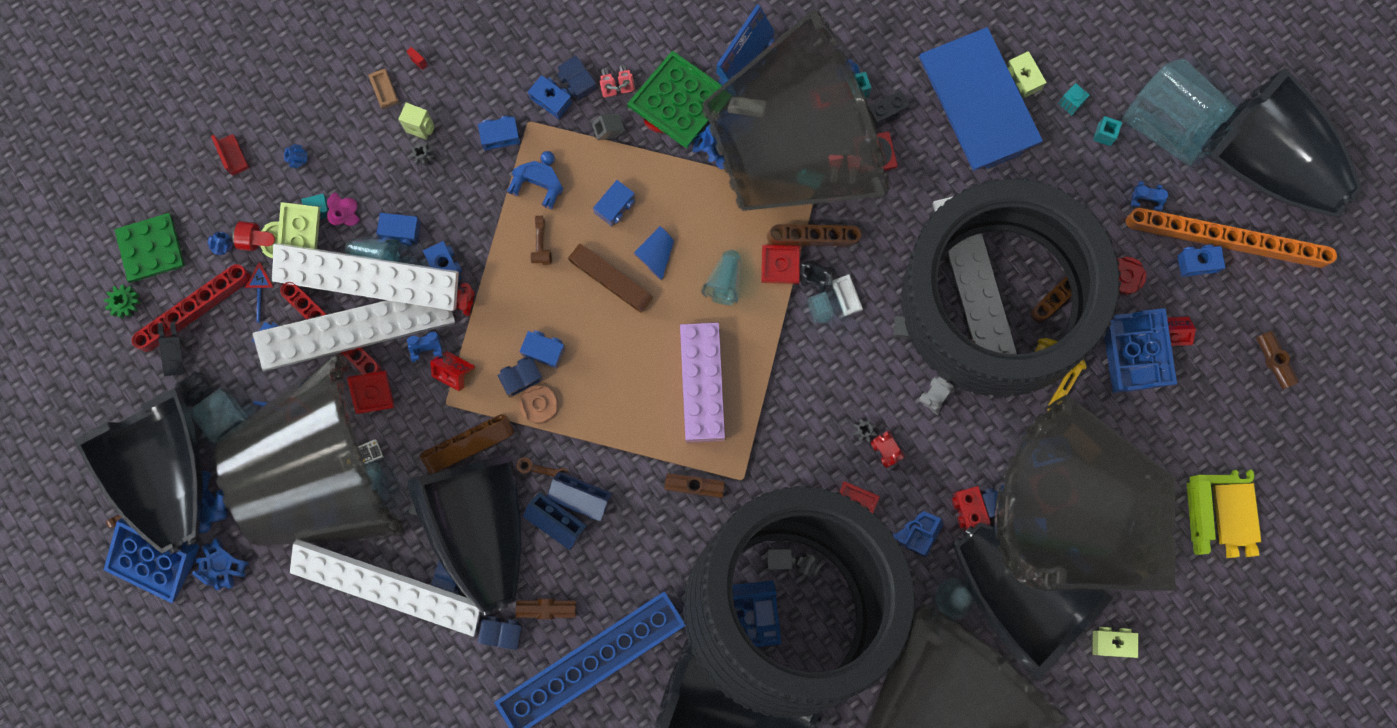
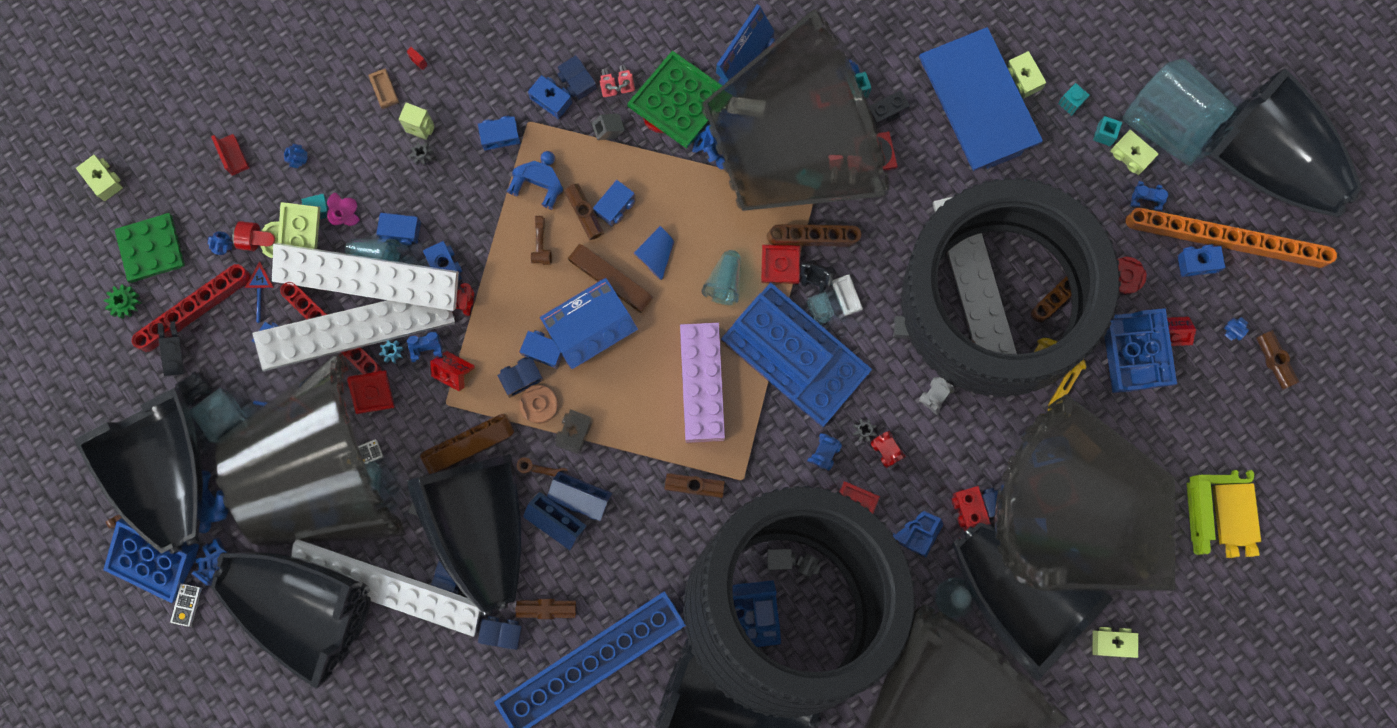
none -> yellowish green brick [76,155,123,201]
none -> tile [170,584,202,627]
none -> black panel [211,552,371,689]
none -> medium azure gear [379,340,404,364]
none -> blue piece [539,278,638,369]
none -> clear smoke brick [554,409,593,456]
none -> reddish brown piece [564,183,604,240]
none -> blue piece [721,282,872,427]
none -> blue piece [807,433,842,471]
none -> yellowish green brick [1111,130,1158,175]
none -> blue gear [1224,317,1249,341]

